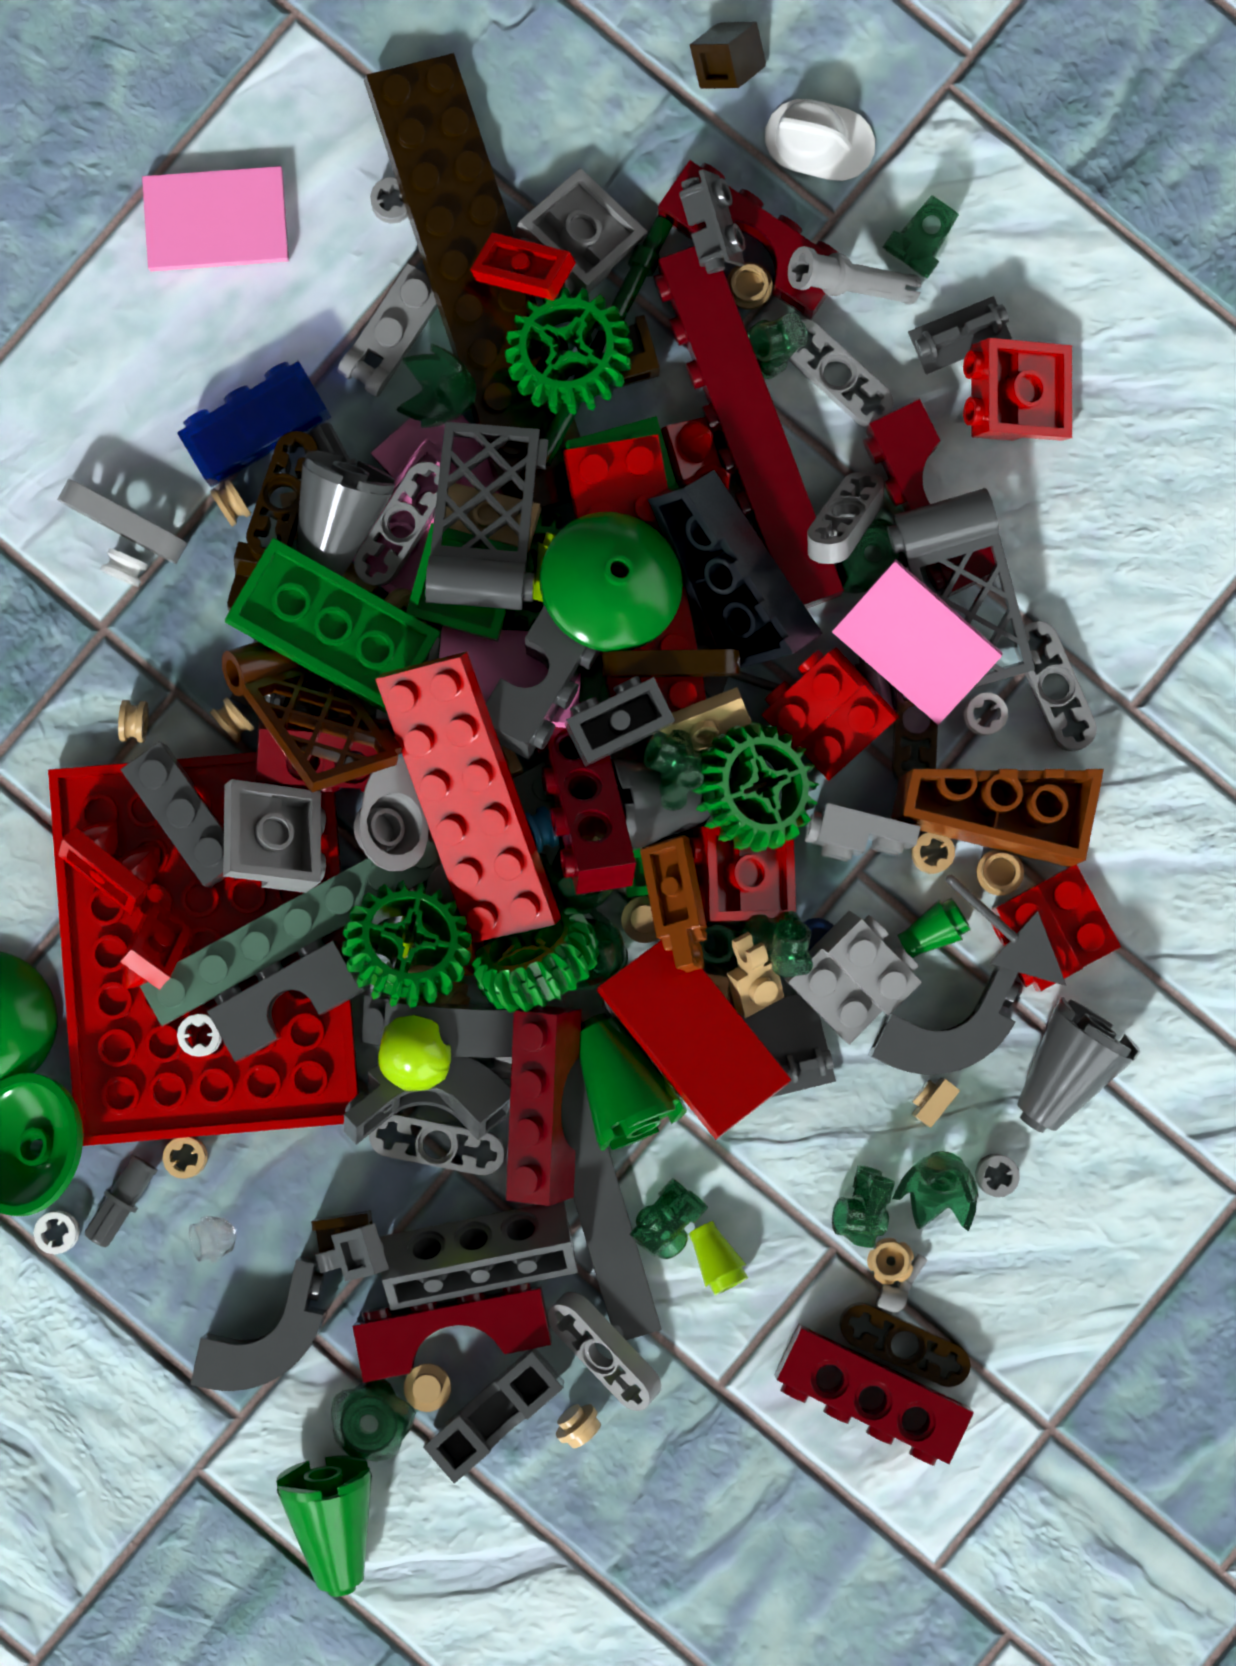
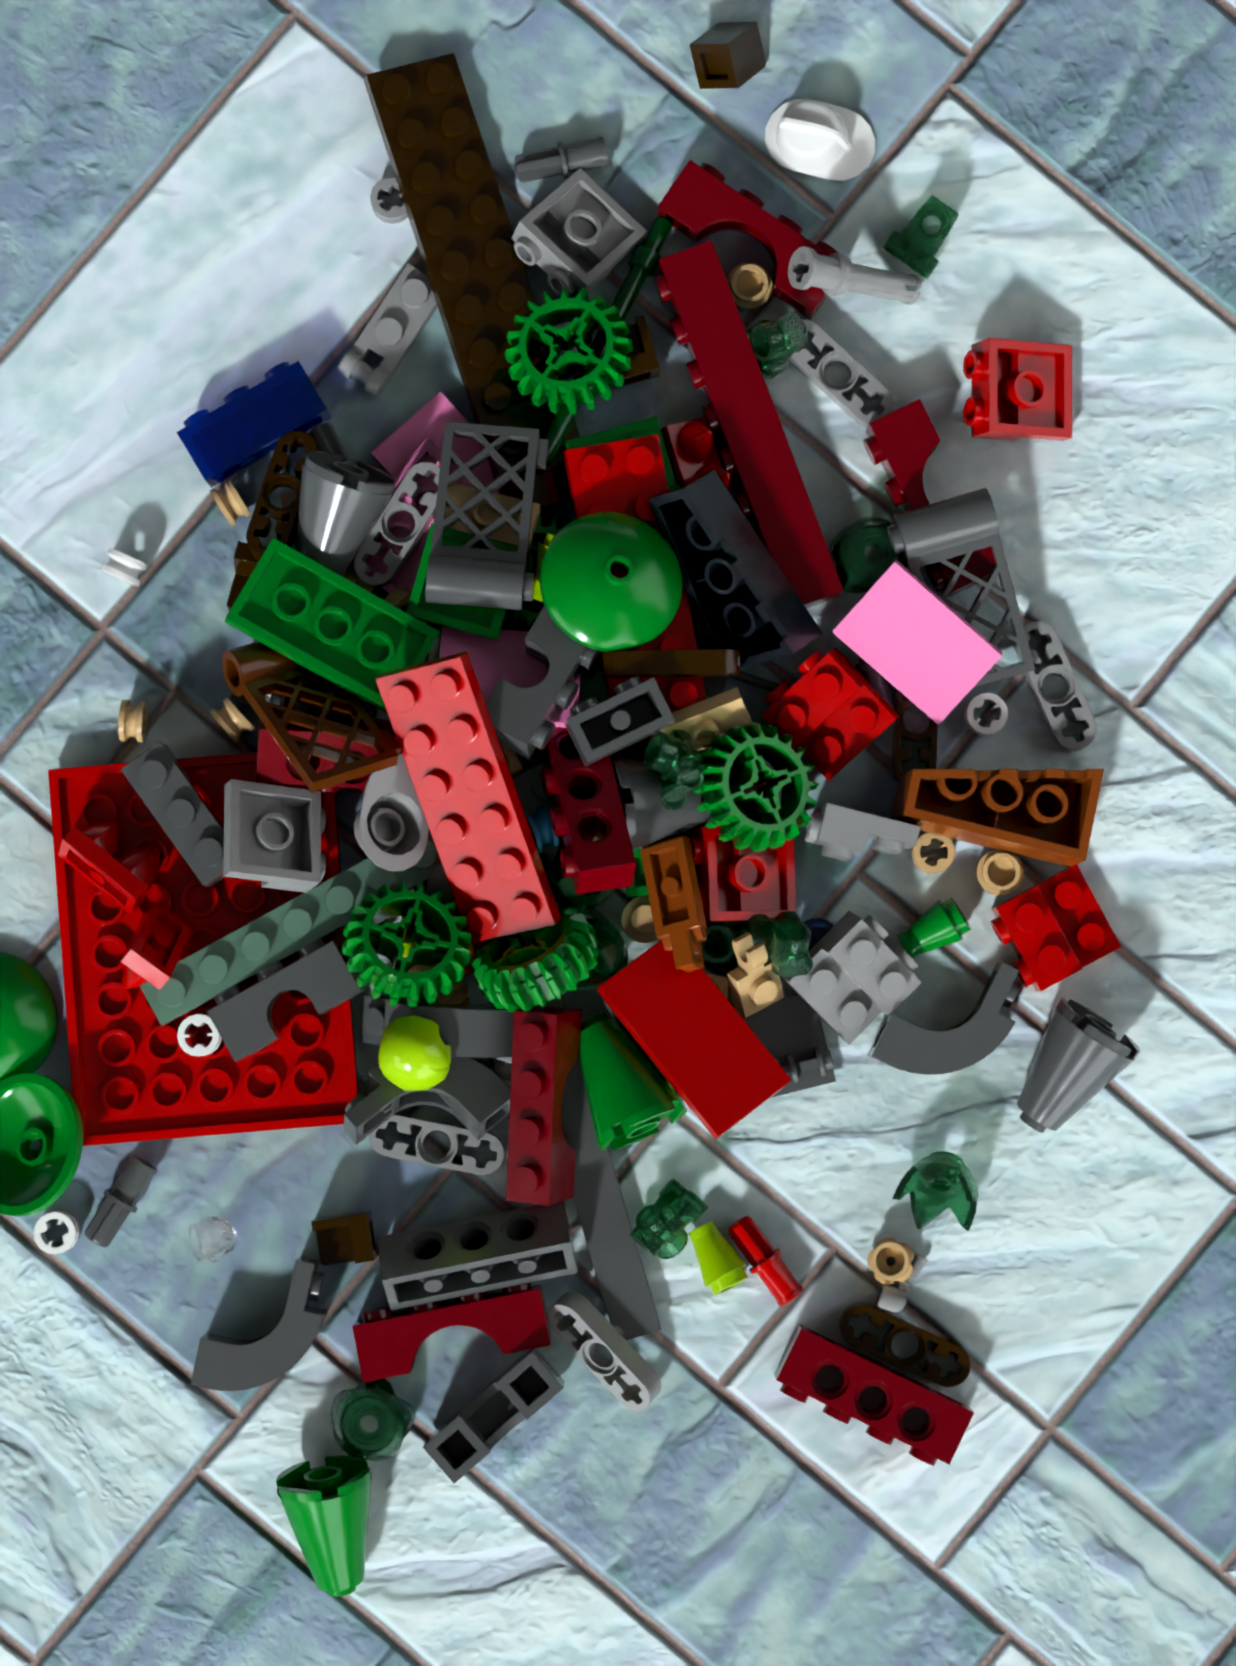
light grey beam [57,479,187,564] -> none
bright pink tile [142,166,289,272] -> none
tan bush [163,1137,208,1179] -> none
dark grey plate [315,1223,389,1282] -> none
clear green piece [396,343,476,428] -> none
tan plate [404,1363,451,1412] -> none
red plate [470,233,576,301] -> none
tan plate [556,1404,601,1448] -> none
dark grey hinge [679,169,746,274] -> none
light grey beam [807,472,884,564] -> none
clear green plate [832,1165,895,1248] -> none
dark grey hinge [908,296,1012,375] -> none
tan plate [912,1078,960,1128] -> none
dark grey piece [946,875,1067,986] -> none
light grey bush [975,1154,1020,1197] -> none
none -> dark grey axle [514,136,609,183]
none -> red axle [728,1216,804,1307]

